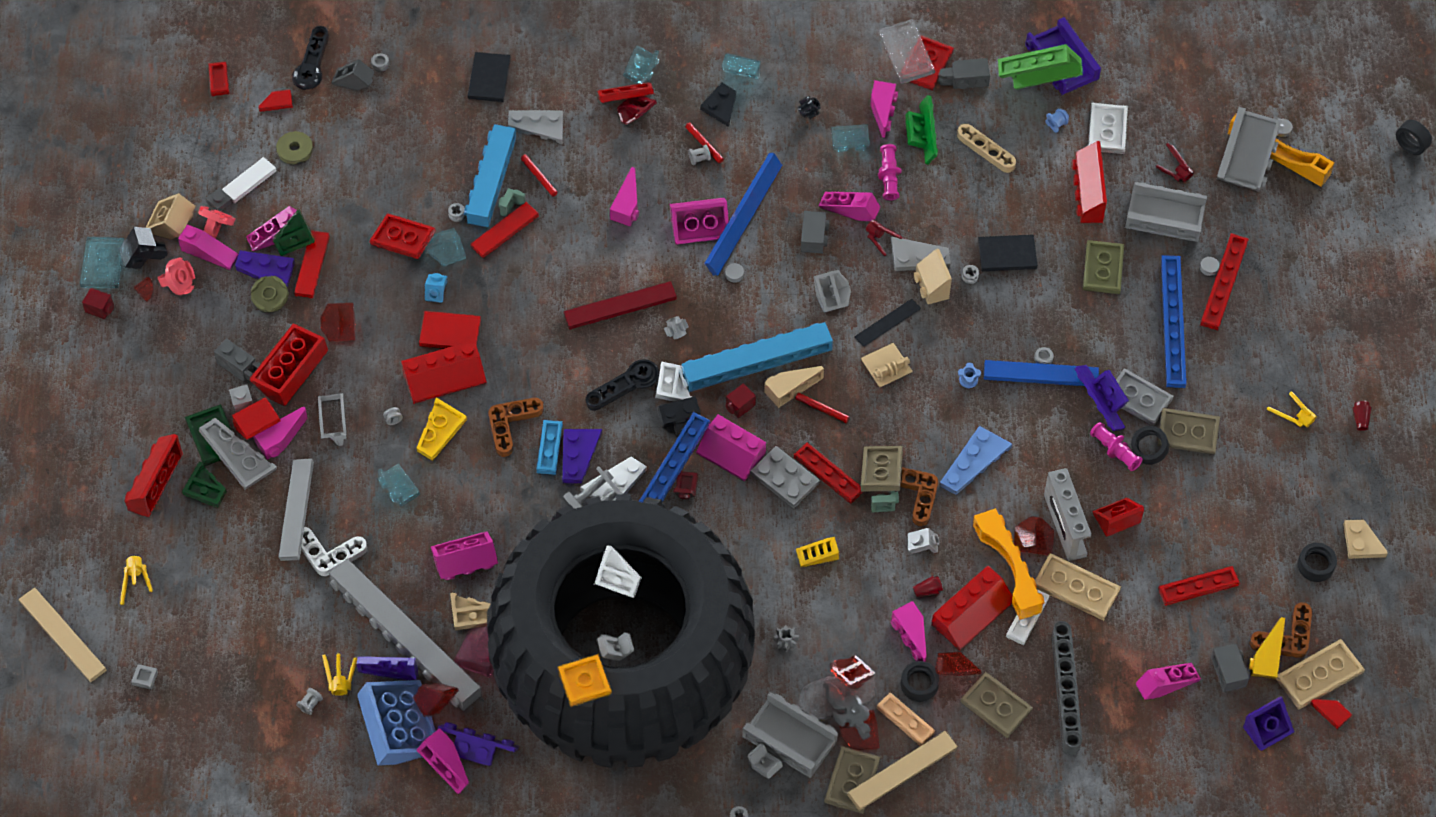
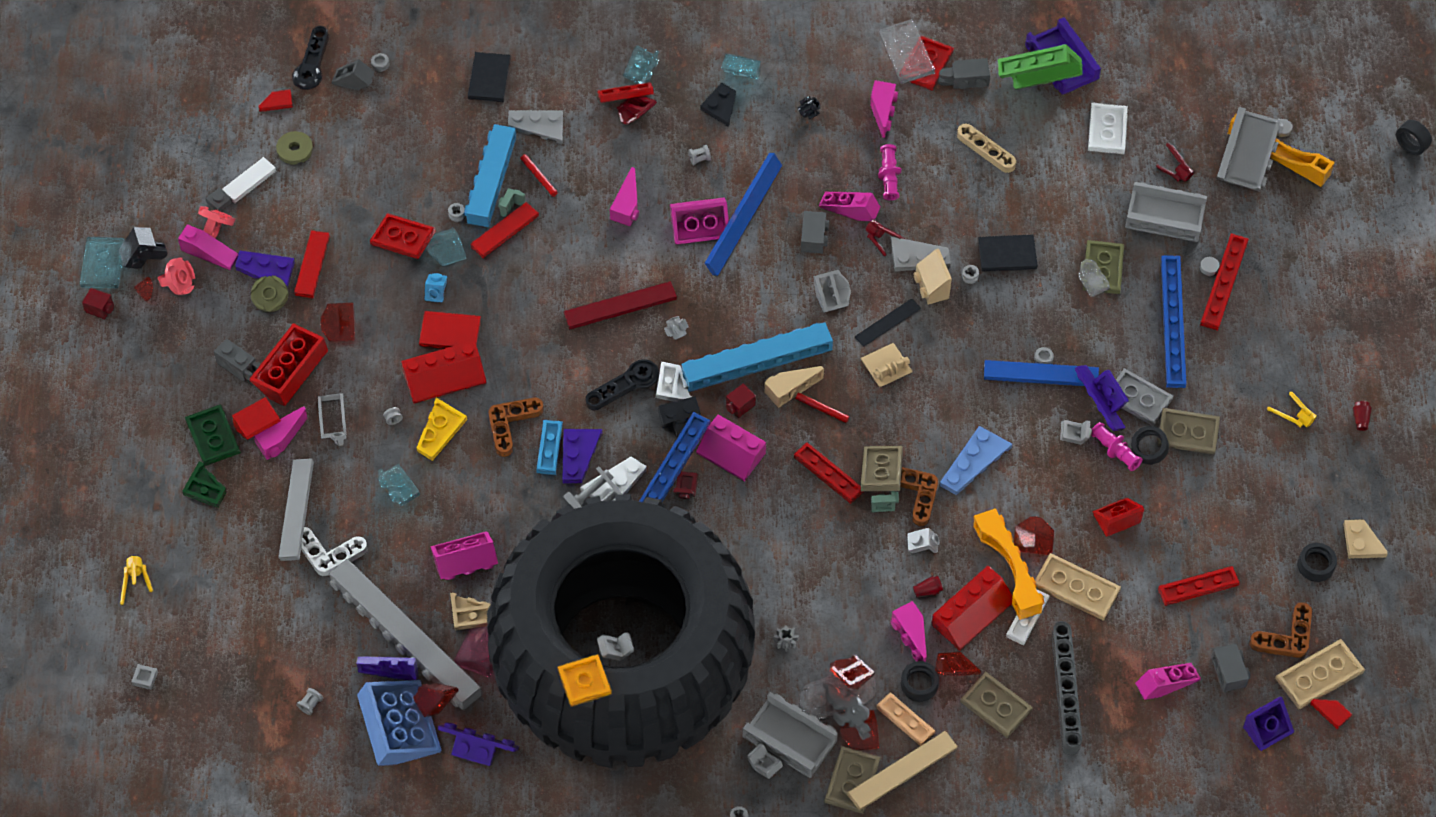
tan tile [19,588,107,683] -> none
red slope [124,434,183,518] -> none
tan slope [146,193,195,239] -> none
light grey wing [199,418,277,490] -> none
red tile [208,62,229,96] -> none
light grey brick [229,385,253,413] -> none
dark pink slope [246,206,297,252] -> none
dark green wing [273,209,315,256] -> none
yellow plant [322,653,357,696] -> none
dark pink slope [417,728,469,795] -> none
white wing [594,546,641,598] -> none
red bar [685,122,724,164] -> none
light grey tile [725,263,744,283] -> none
light grey plate [750,446,820,509] -> none
yellow slope [796,537,839,567] -> none
clear light blue bracket [831,124,870,152] -> none
green bracket [905,95,938,164] -> none
medium blue brick [958,363,981,388] -> none
light grey panel [1044,468,1091,561] -> none
medium blue brick [1045,109,1069,133] -> none
slope [1072,141,1107,223] -> none
yellow slope [1248,617,1285,679] -> none
none -> light grey bracket [1060,420,1092,445]
none -> clear piece [1078,259,1110,297]

